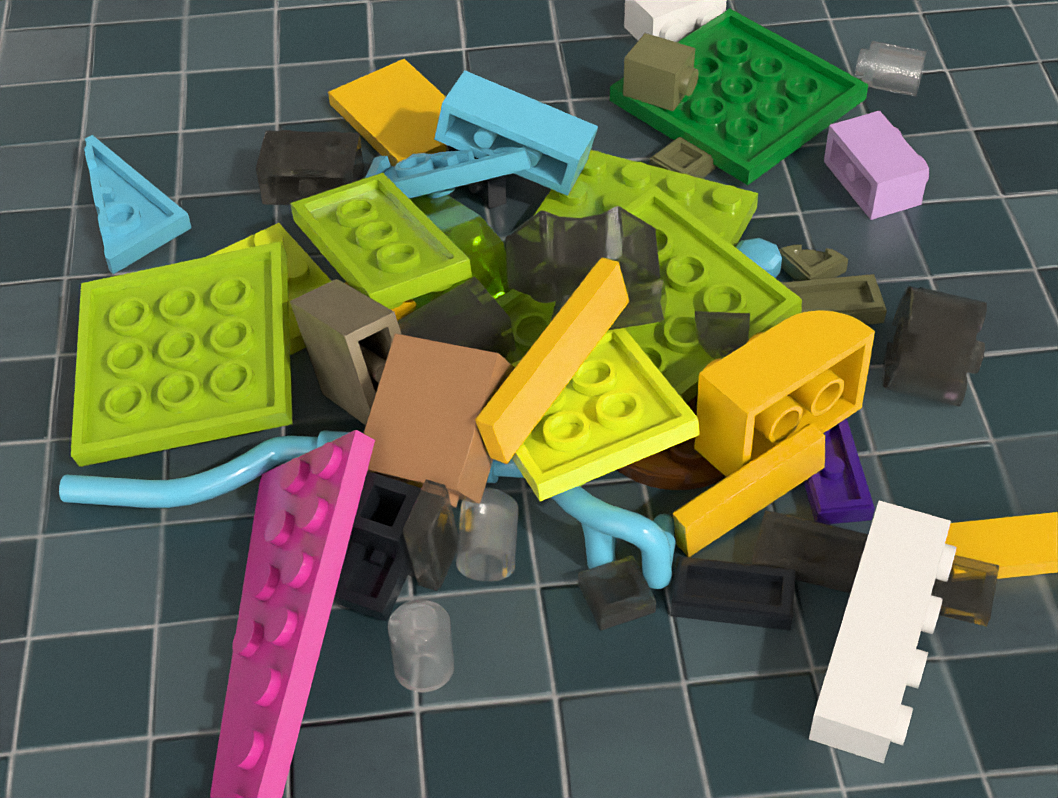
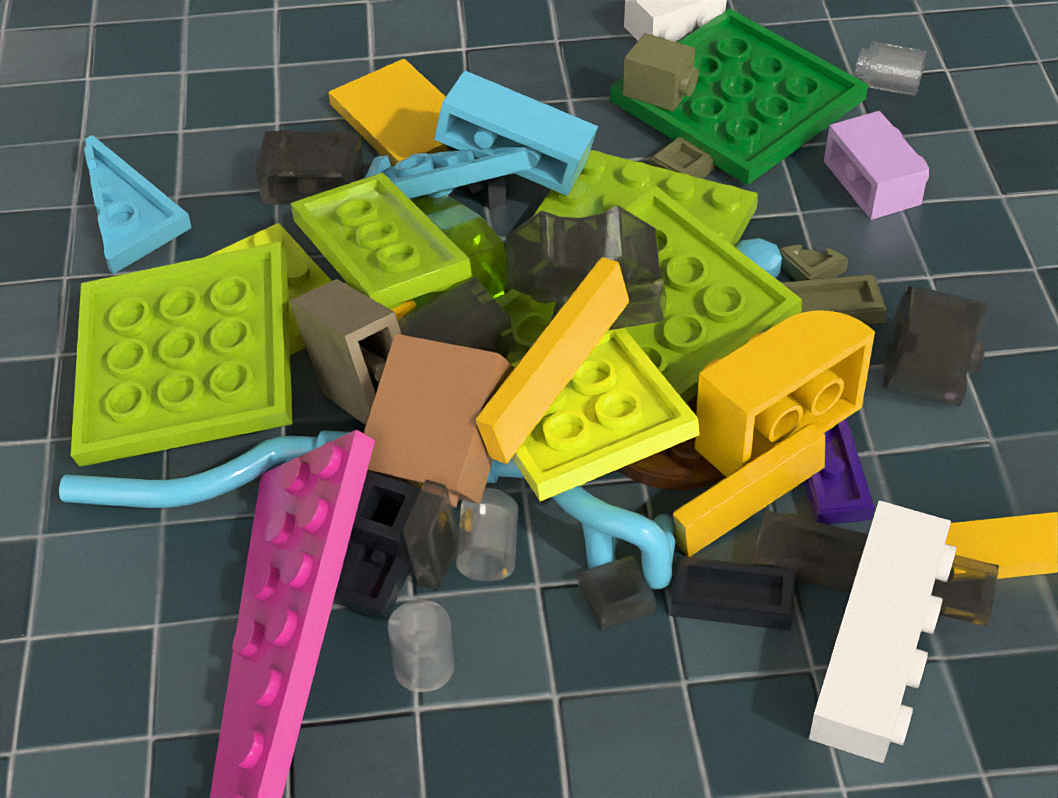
clear smoke tile [695,311,750,359] -> none

